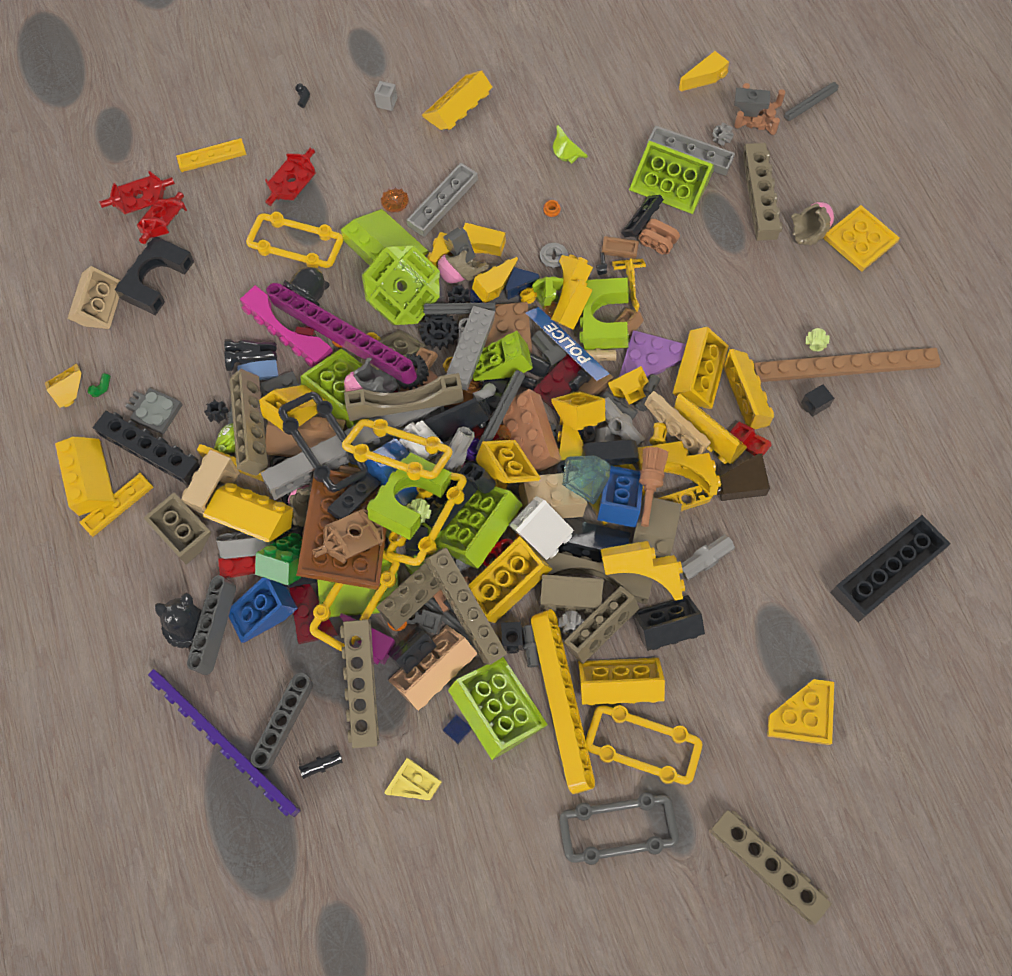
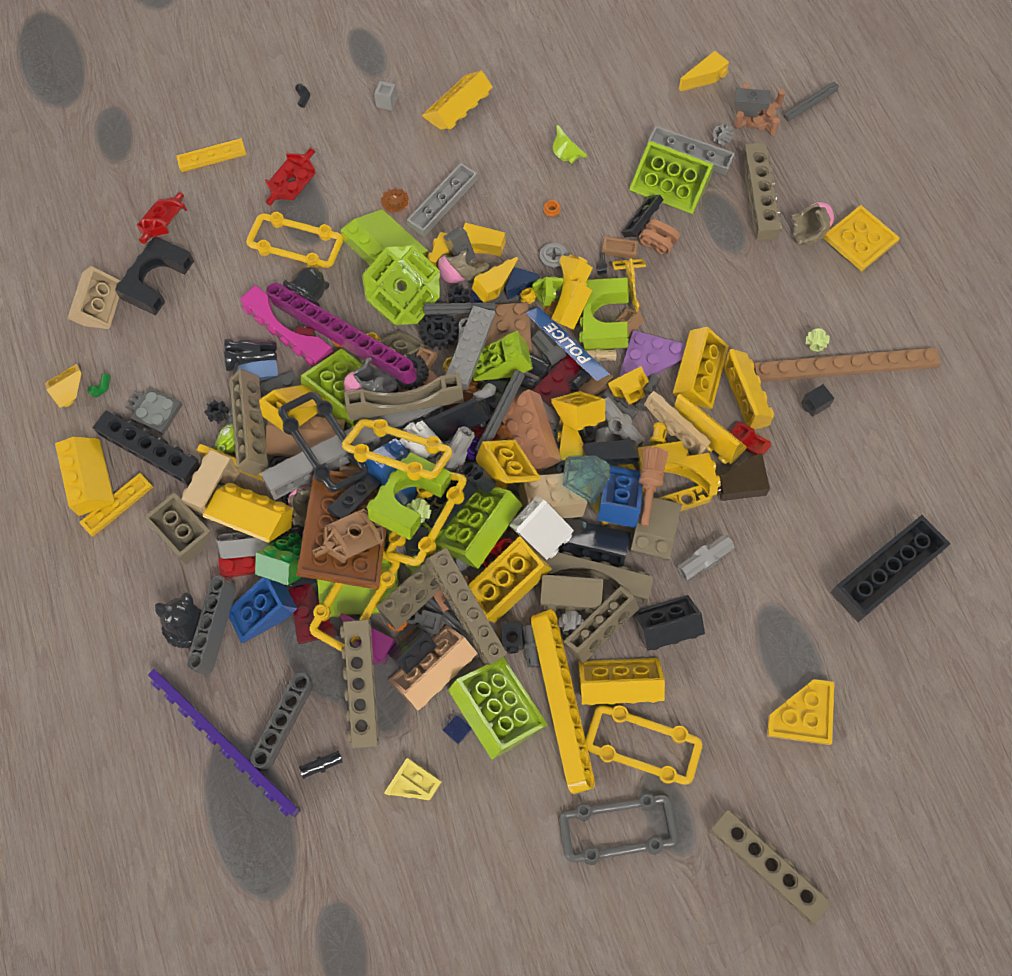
red plate [99,171,175,214] -> none
yellow arch [601,541,685,600] -> none

